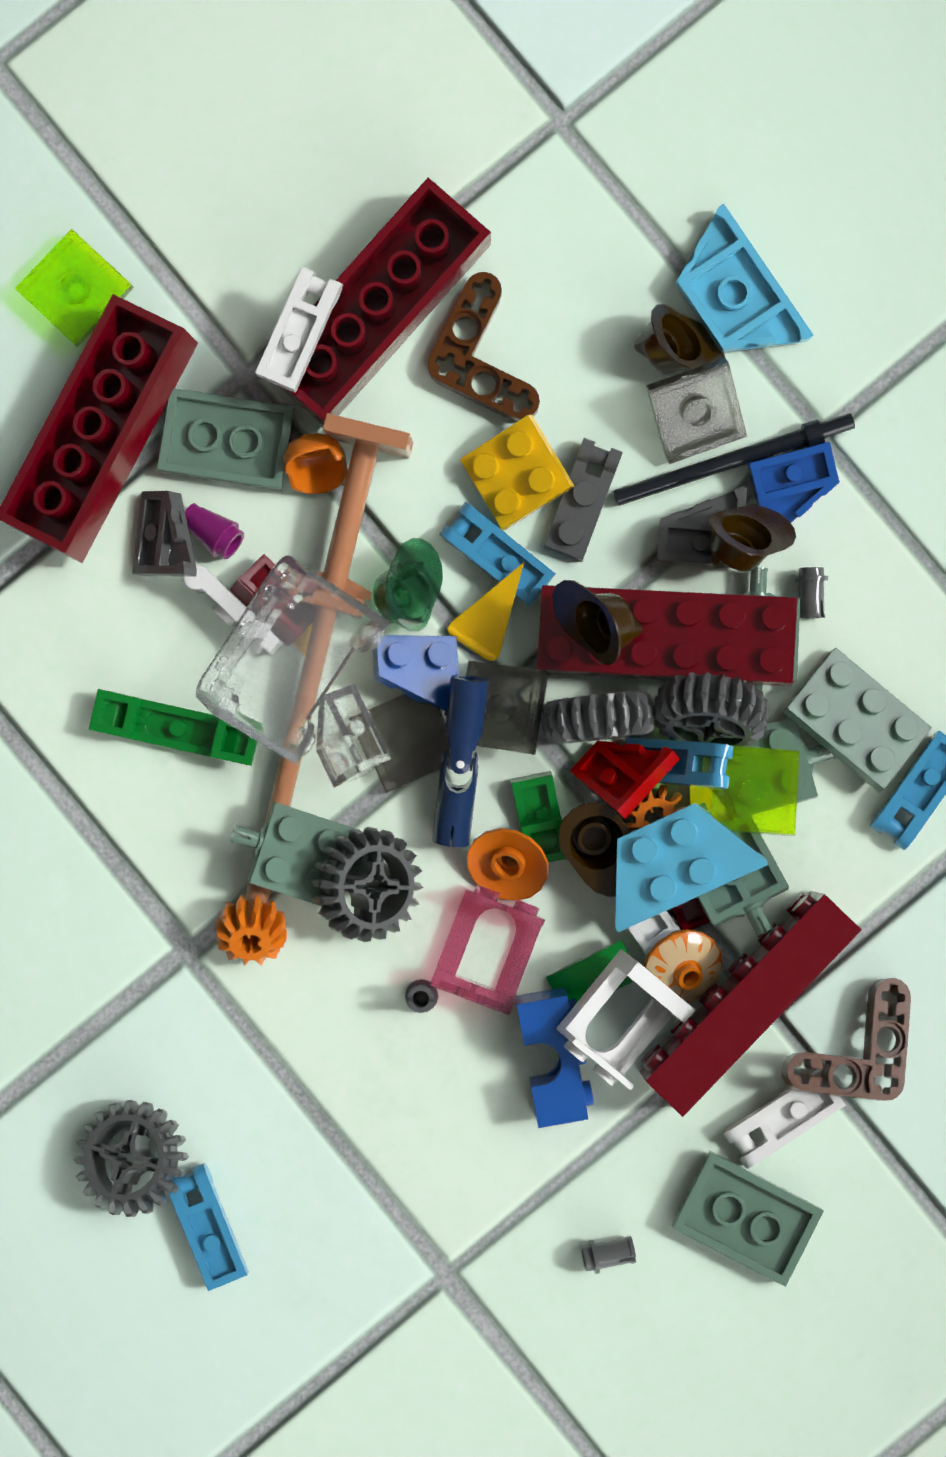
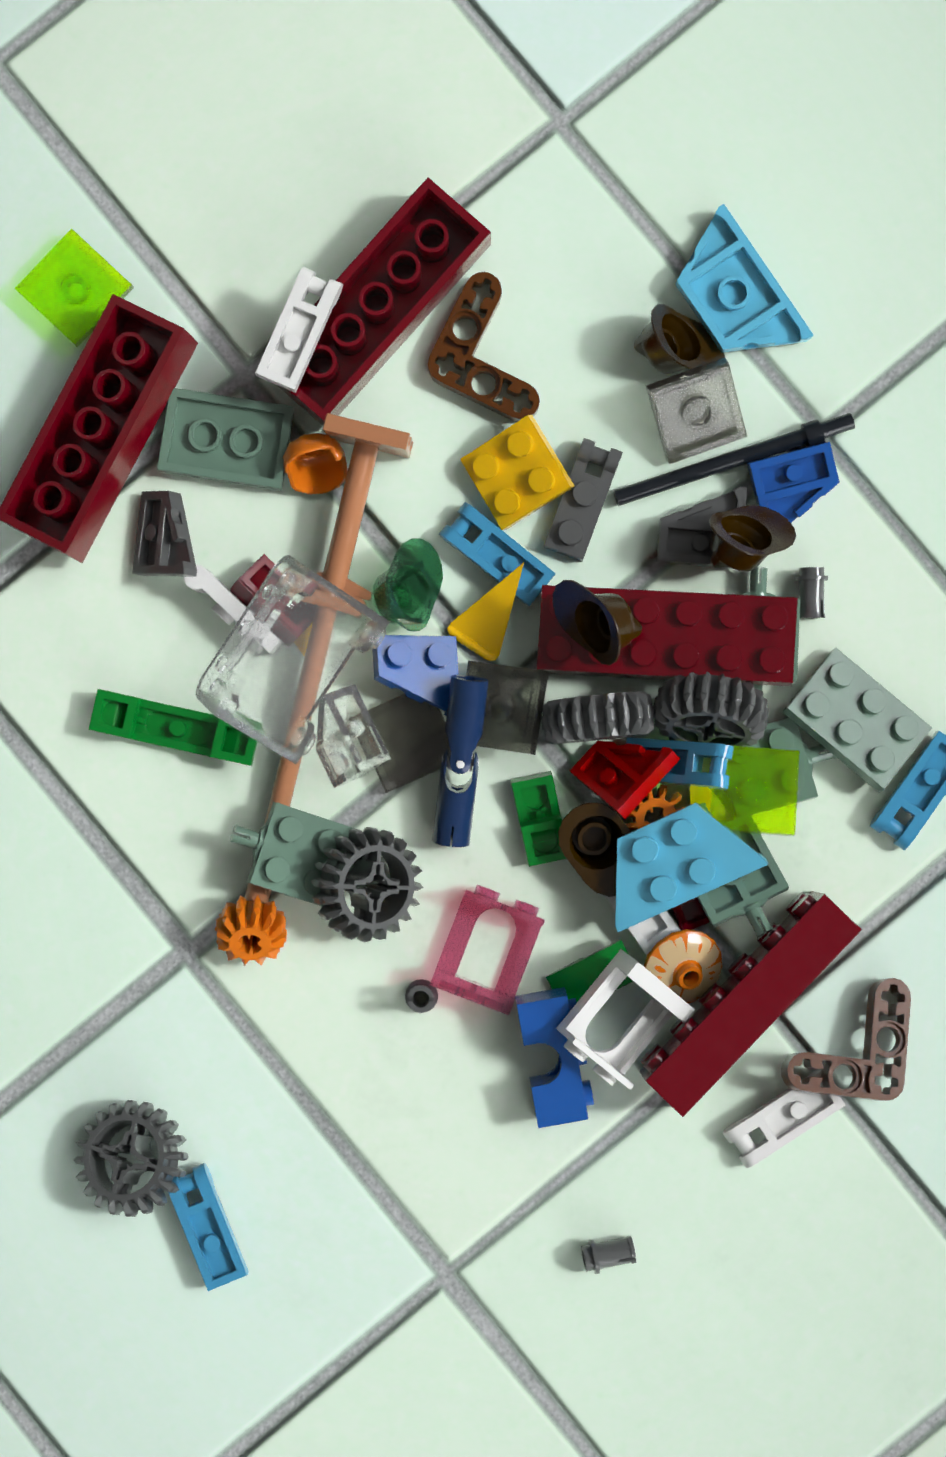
magenta cone [185,503,244,560] -> none
orange dish [467,828,548,901] -> none
sand green plate [671,1150,824,1287] -> none

